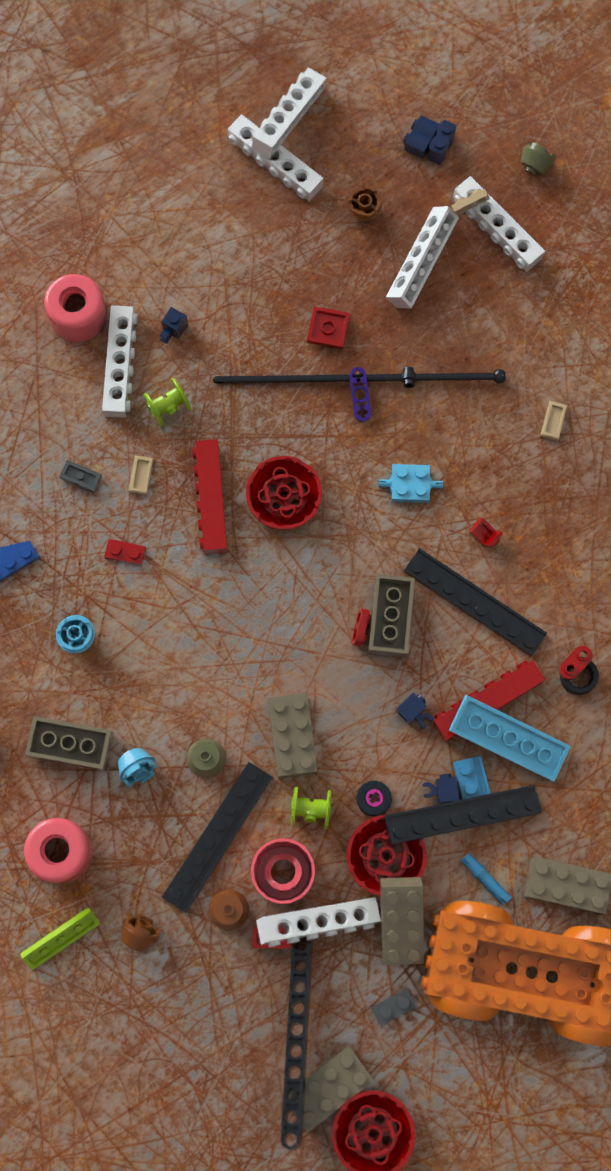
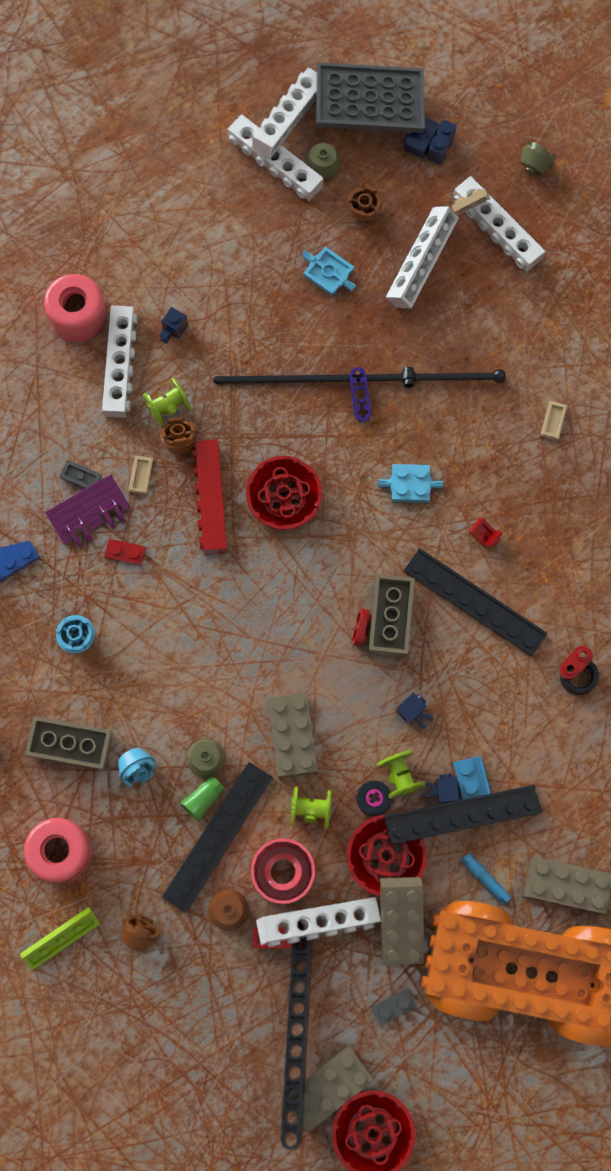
red plate [307,306,350,350] -> none
red brick [432,660,545,742] -> none
medium azure plate [449,695,571,782] -> none
none -> magenta hinge [45,474,130,548]
none -> dark orange cone [160,417,197,455]
none -> bright green plant [179,776,225,822]
none -> medium azure plate [302,247,356,297]
none -> olive cone [305,143,341,179]
none -> dark grey plate [316,62,425,133]
none -> lime hose [377,750,426,799]

